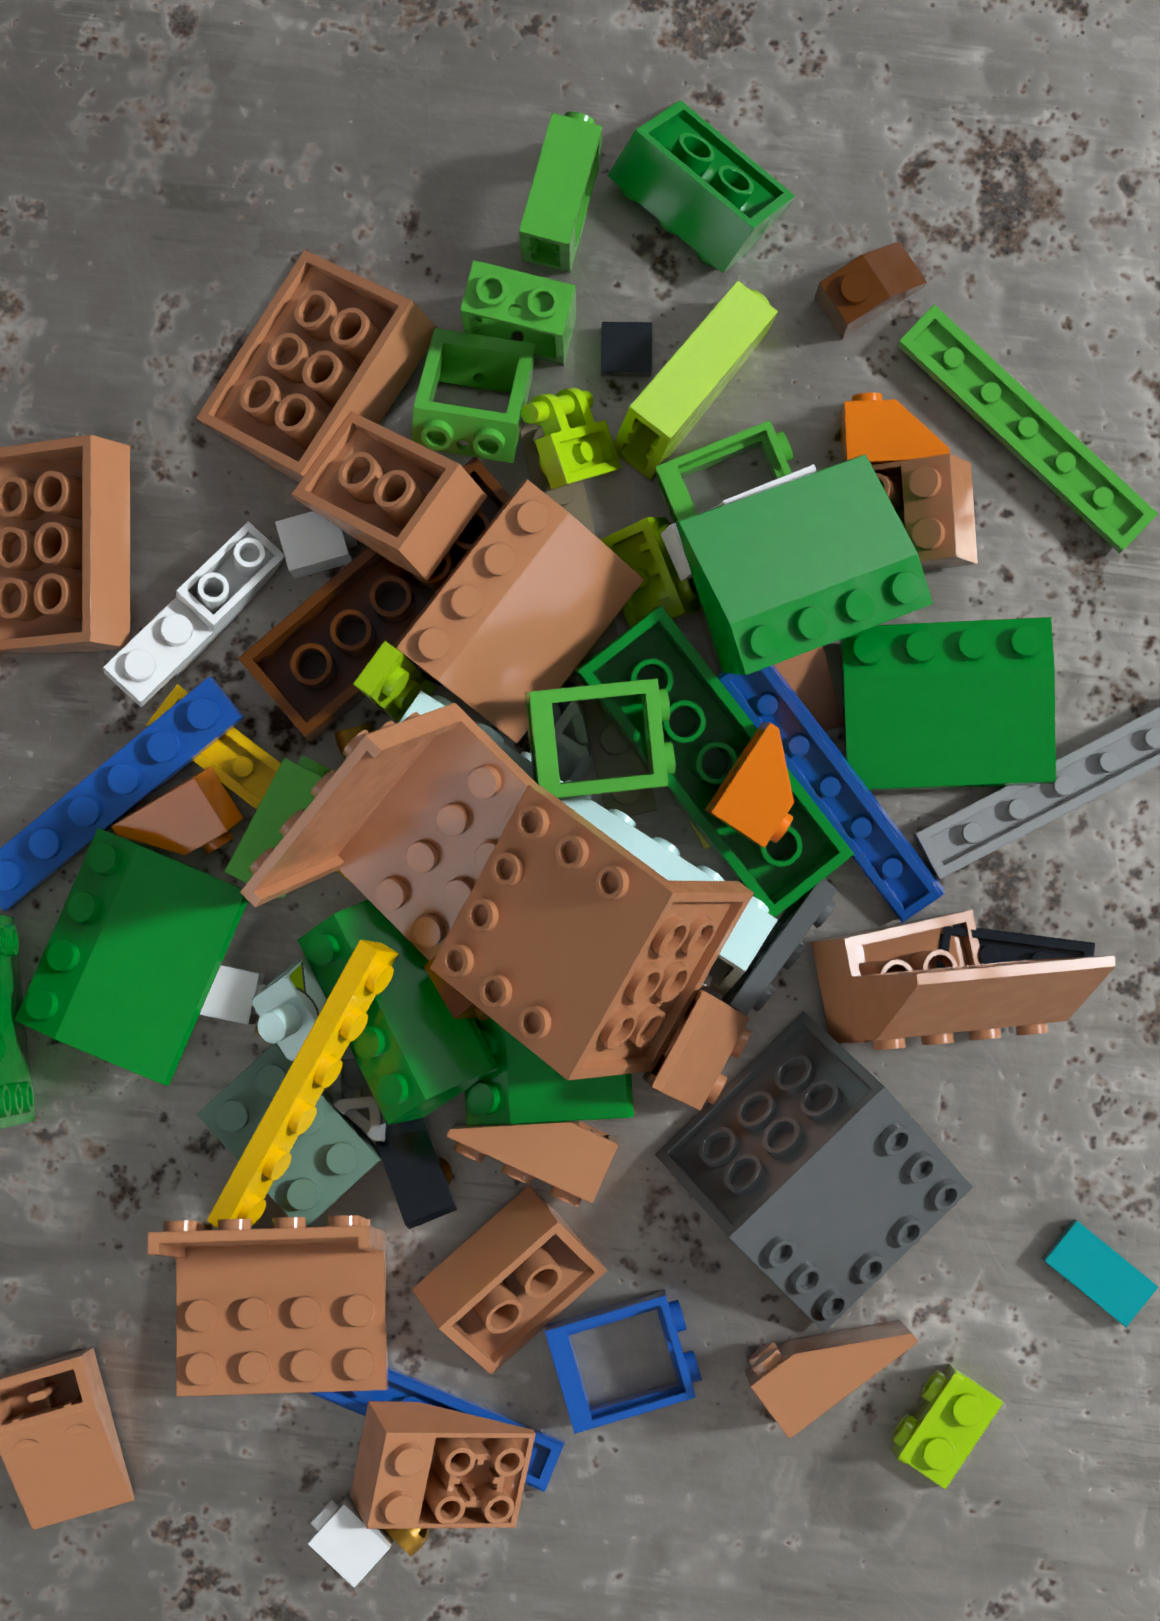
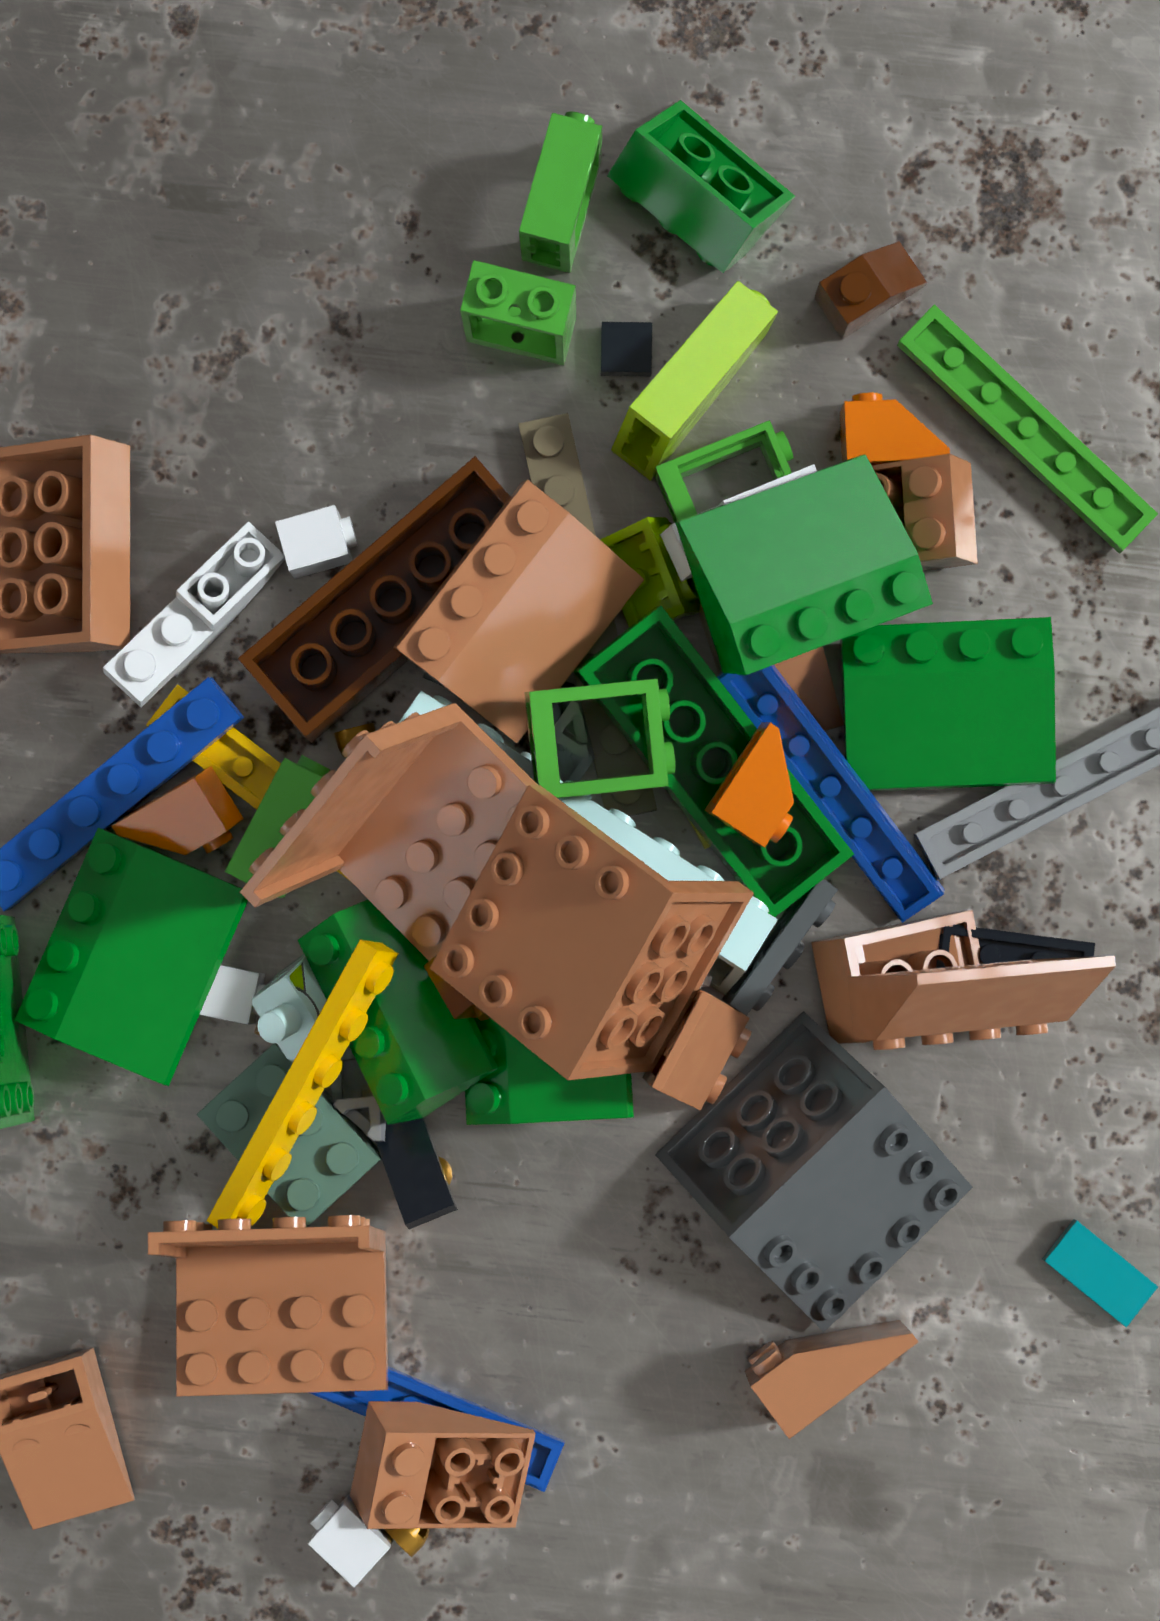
nougat slope [196,250,438,483] -> none
nougat slope [291,411,487,581] -> none
lime plate [354,641,437,723] -> none
bright green window [411,328,536,463] -> none
nougat slope [412,1185,608,1375] -> none
nougat slope [446,1120,619,1207] -> none
lime plate [521,387,622,490] -> none
blue window [545,1289,702,1434] -> none
lime bracket [891,1364,1004,1490] -> none

